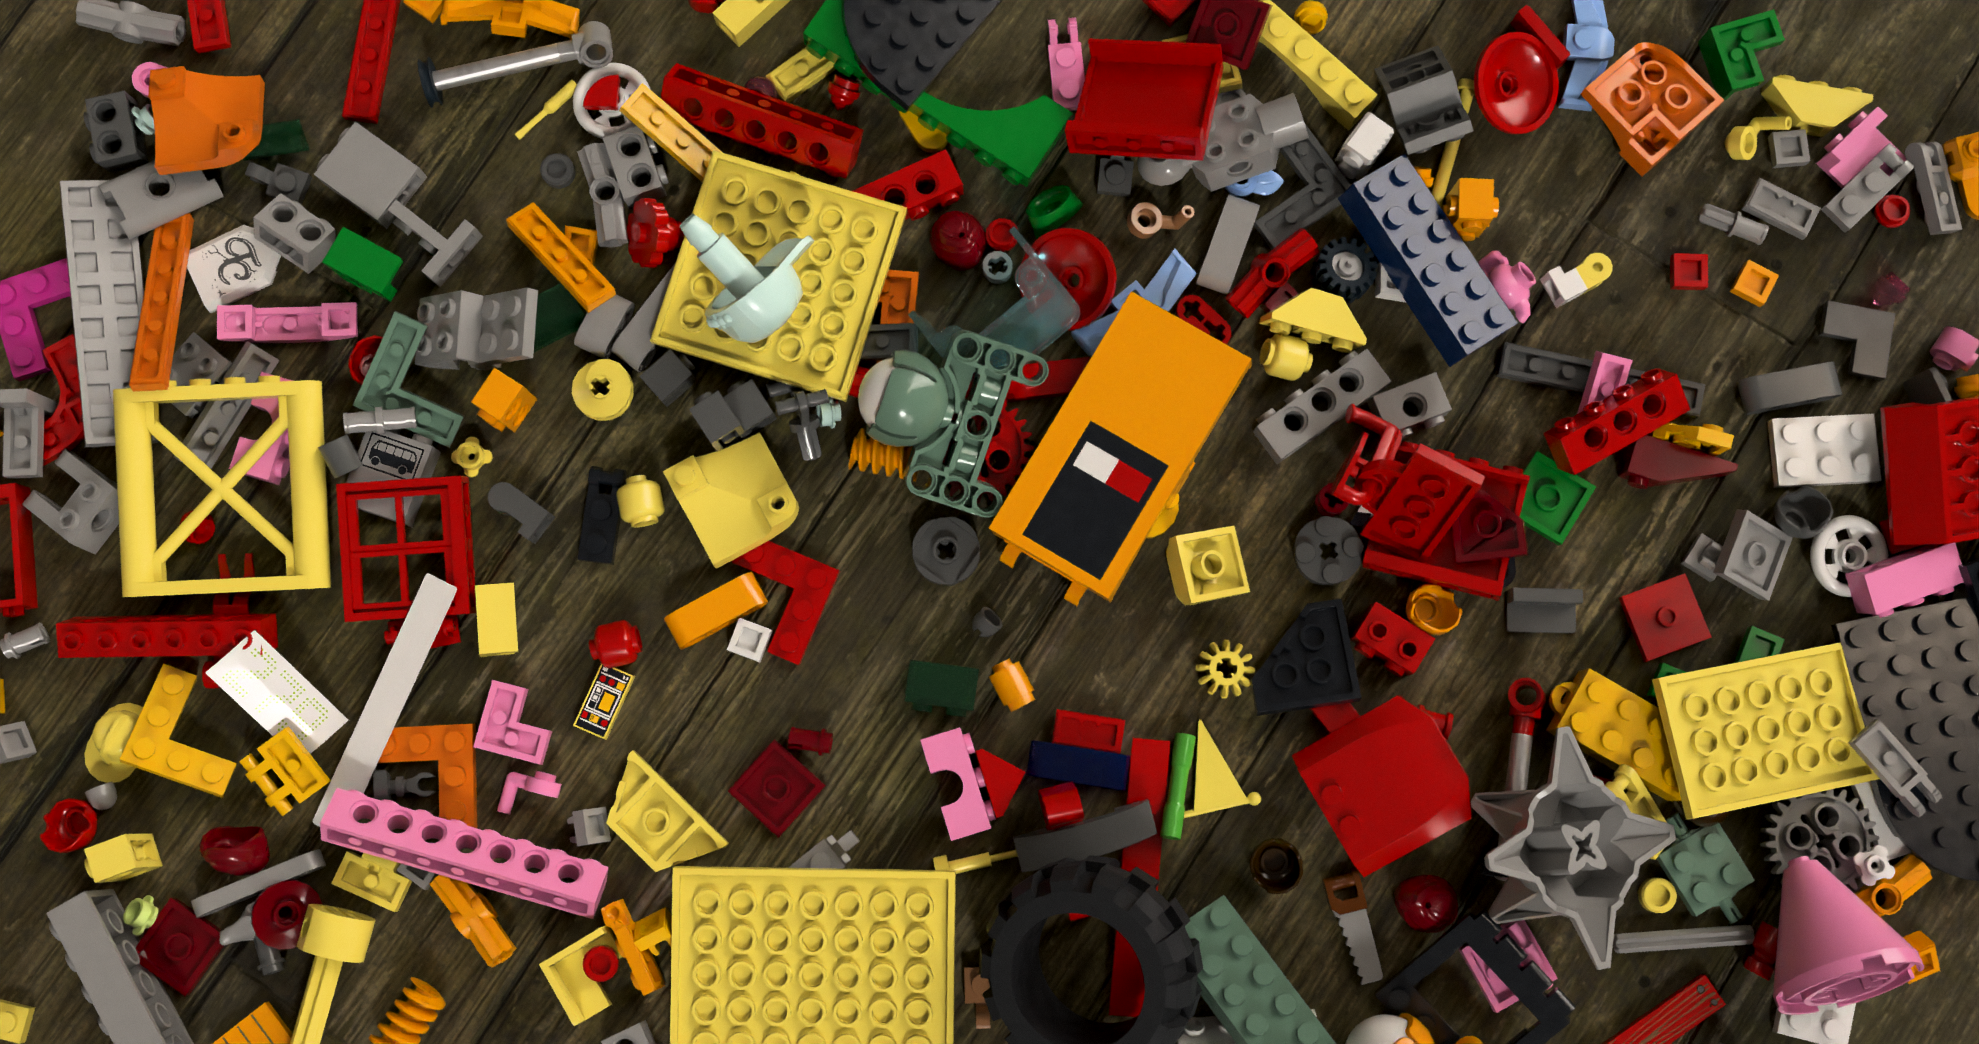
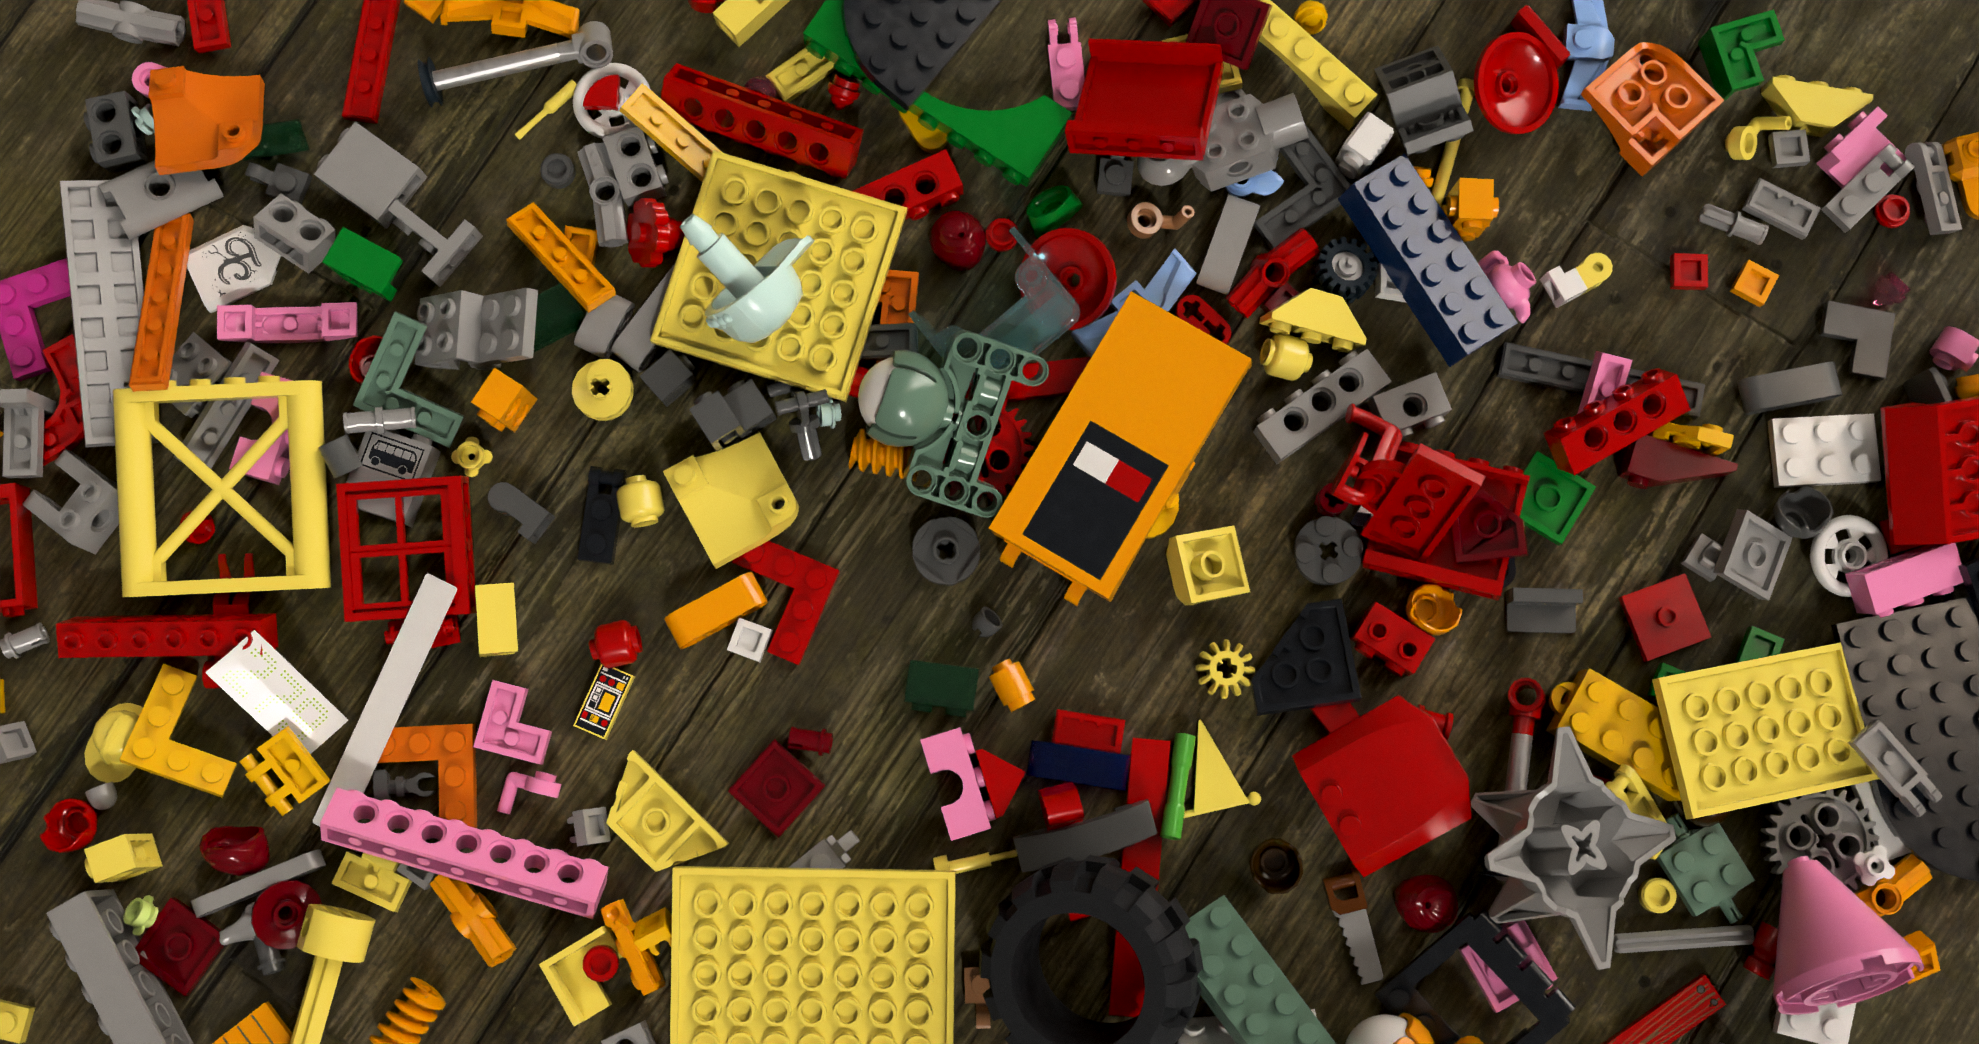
light grey bush [983,251,1012,284] -> none

